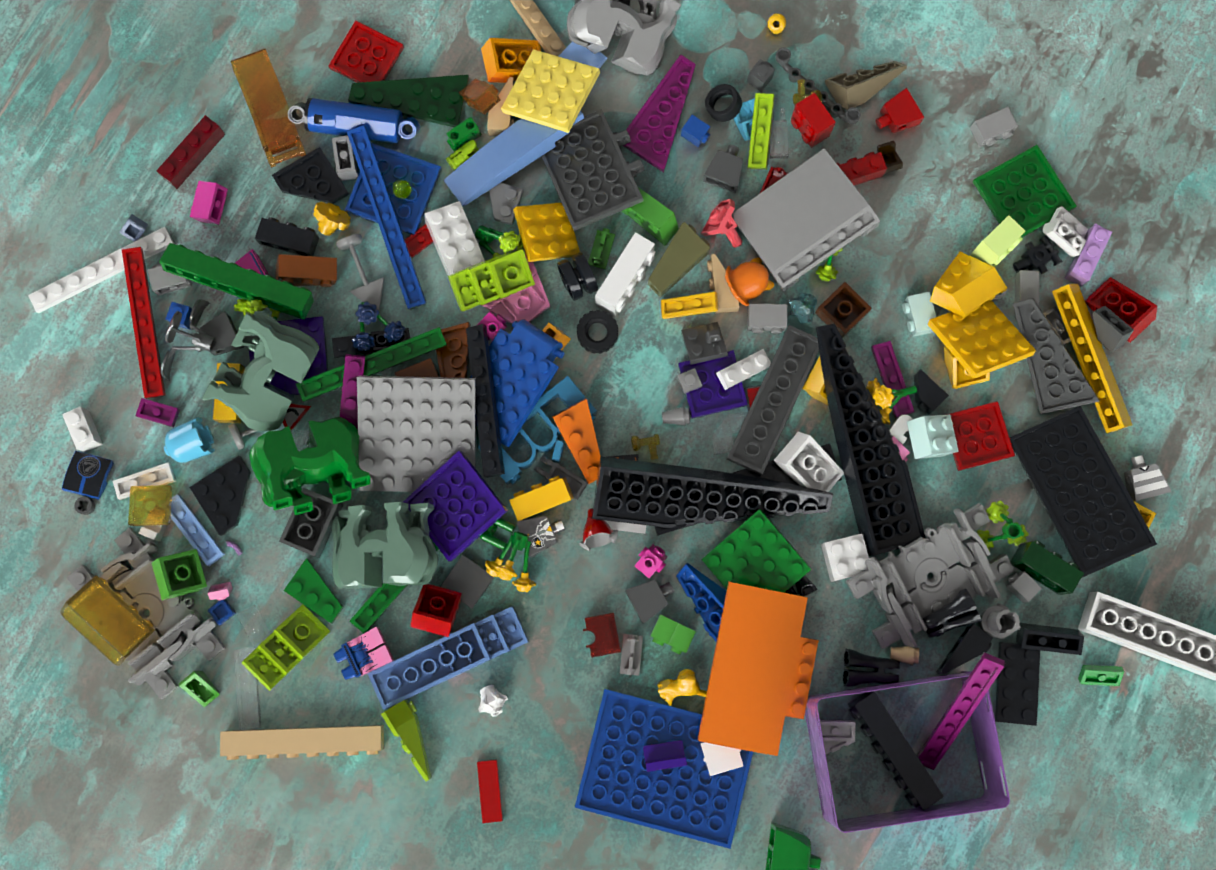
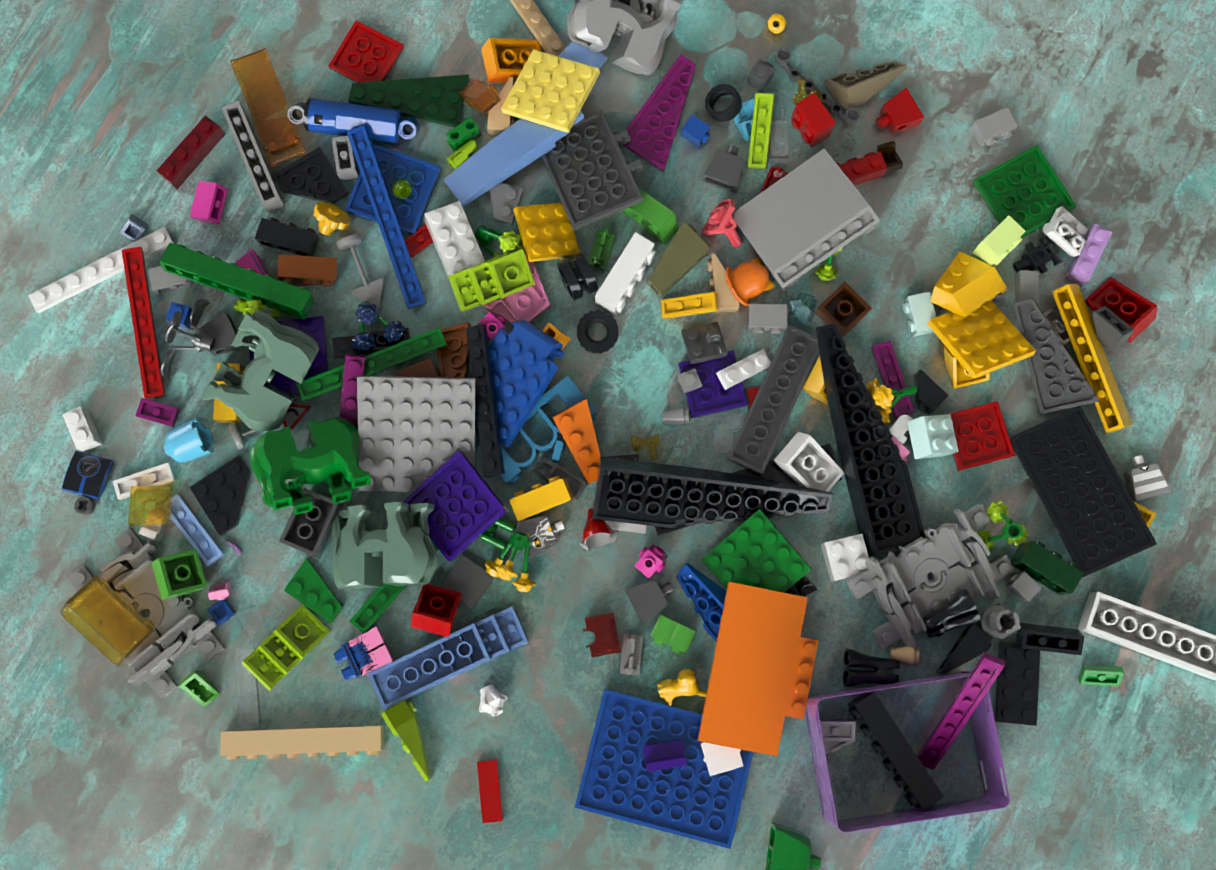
none -> light grey brick [221,100,285,213]

